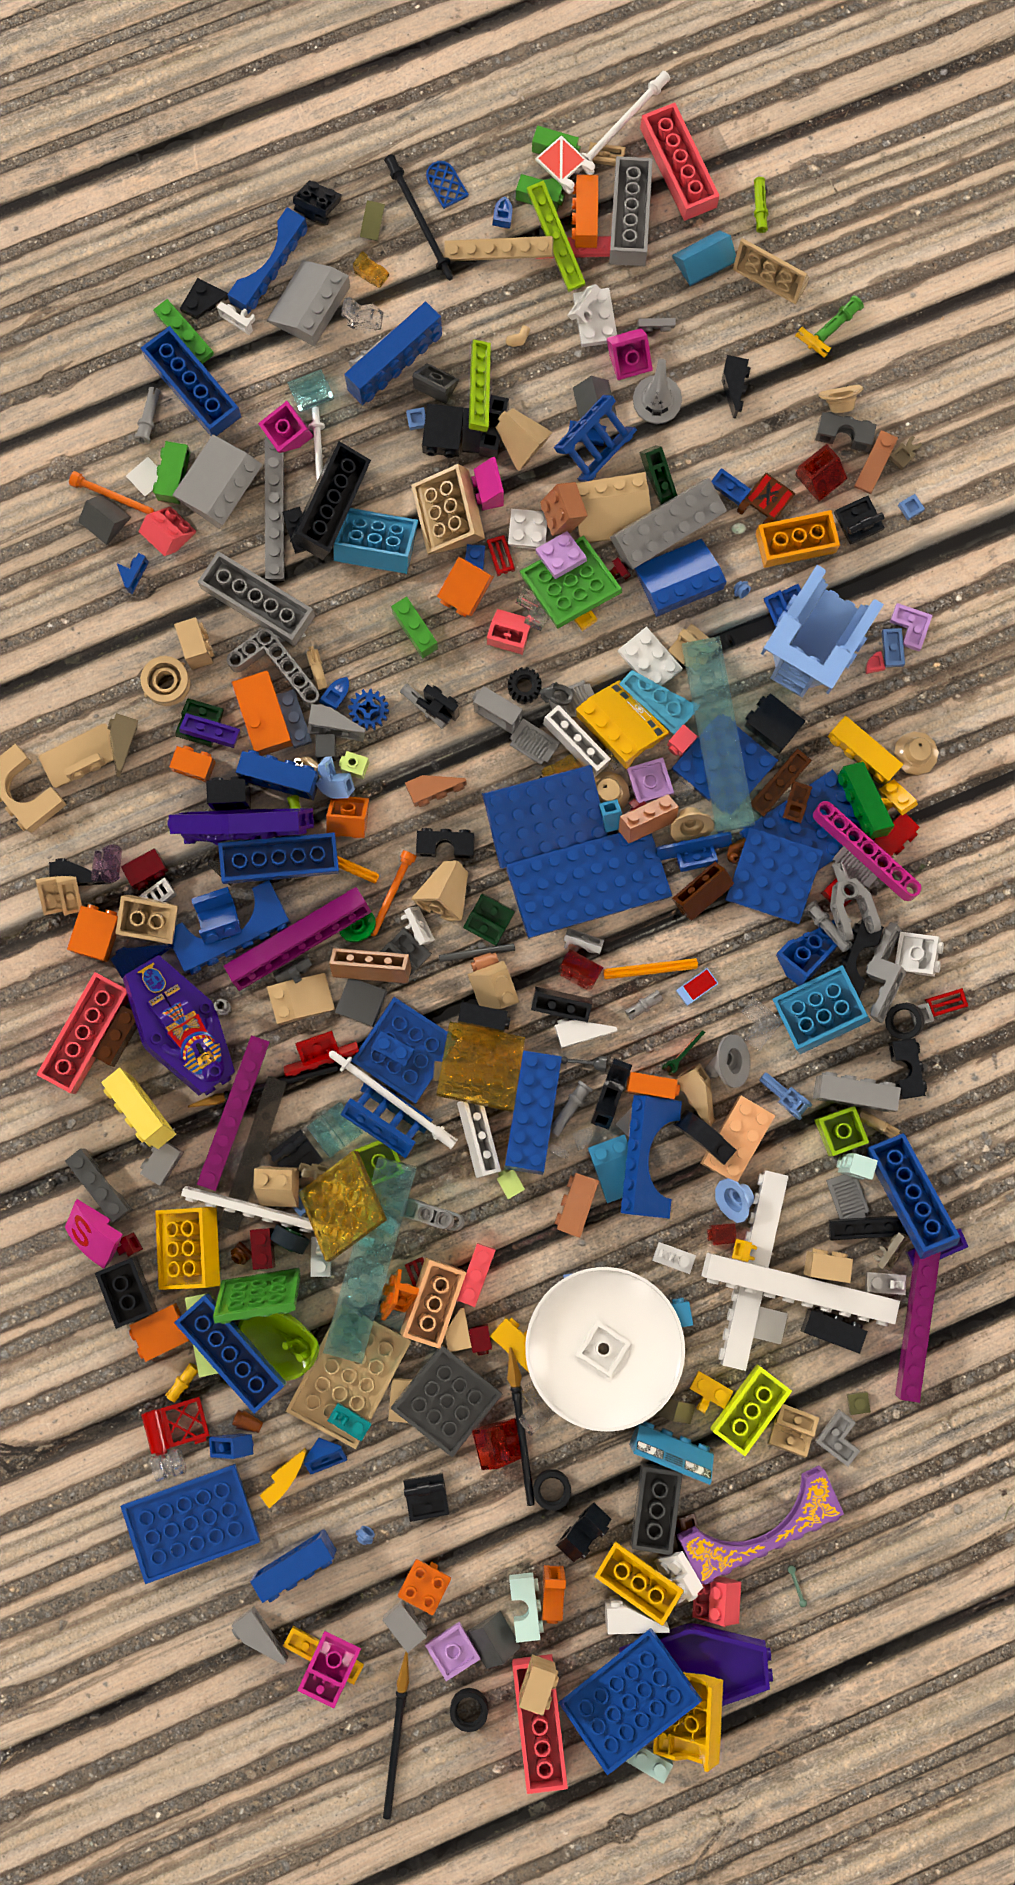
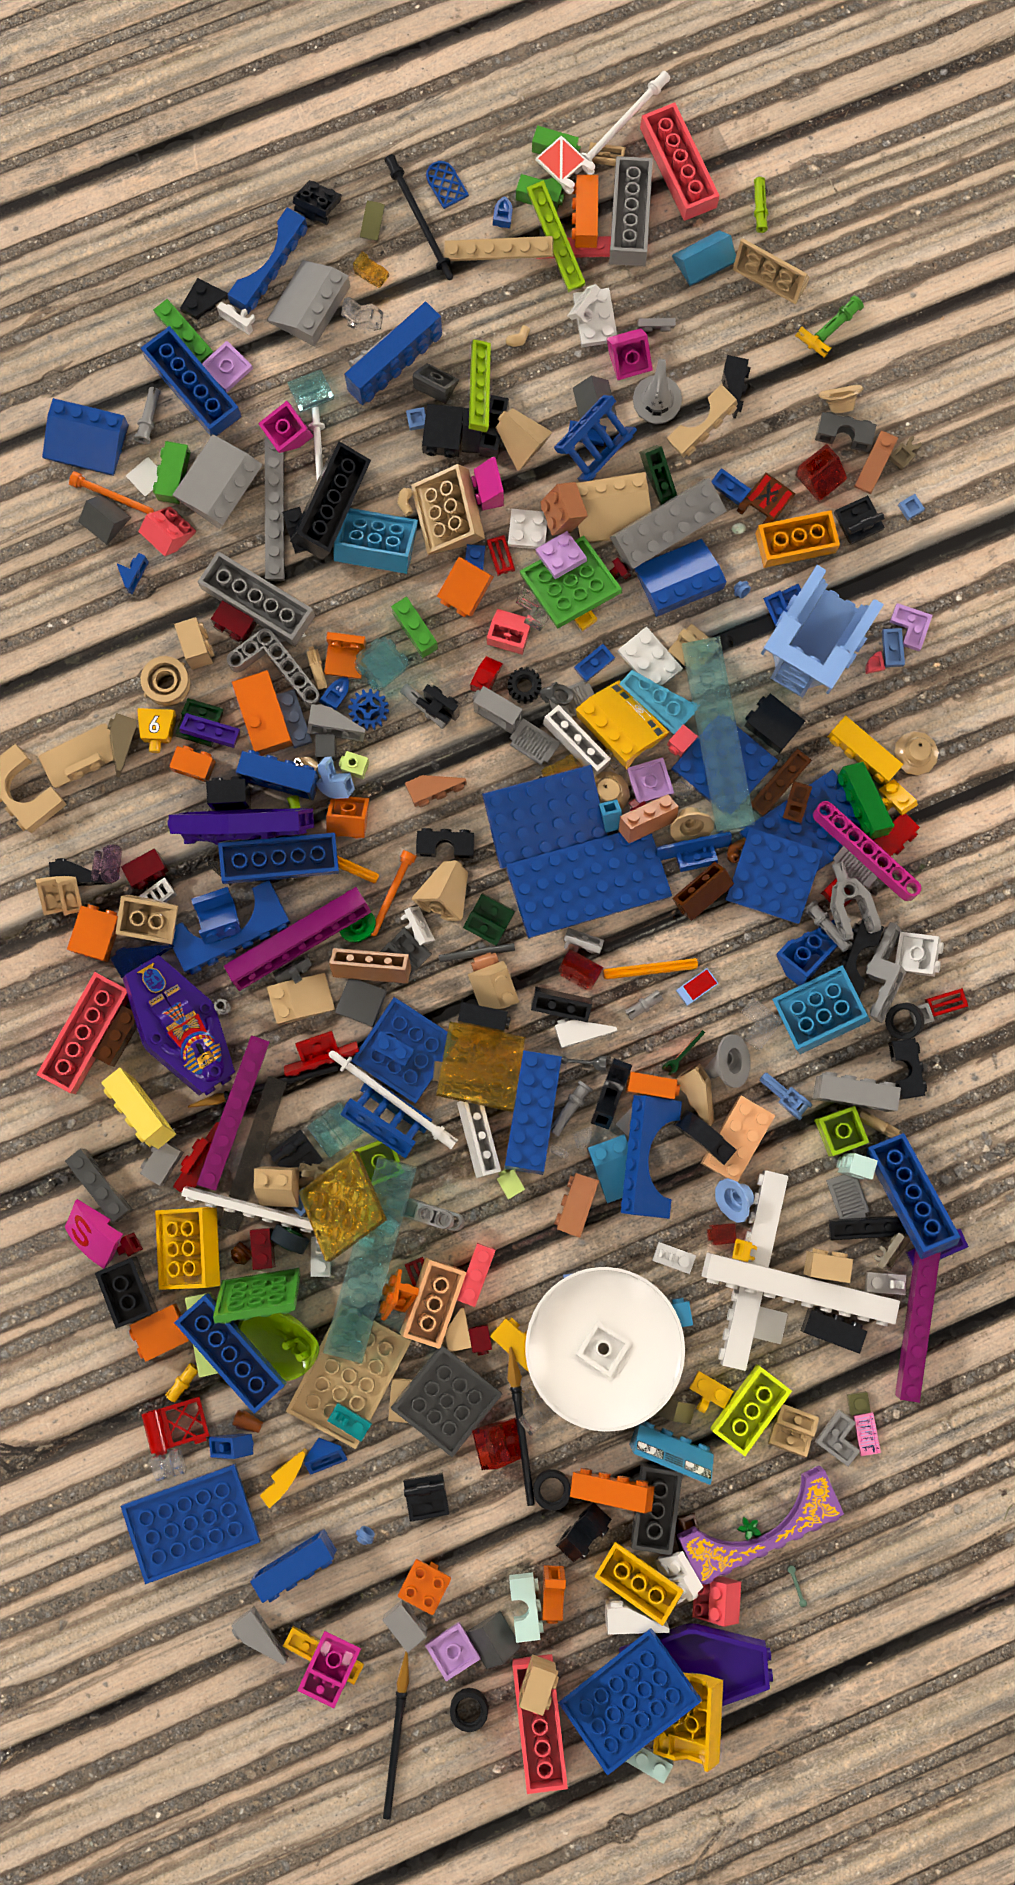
none -> blue slope [42,398,129,476]
none -> yellow torso [137,708,177,753]
none -> red bracket [173,1122,219,1193]
none -> lavender plate [202,341,253,393]
none -> dark red brick [211,600,257,642]
none -> orange bracket [324,632,367,679]
none -> clear light blue brick [355,636,409,692]
none -> tan arm [397,488,413,517]
none -> red slope [470,656,503,692]
none -> orange brick [570,1468,655,1513]
none -> blue plate [574,644,615,682]
none -> tan arch [667,384,738,458]
none -> green plant [737,1517,761,1541]
none -> bright pink tile [853,1412,881,1456]

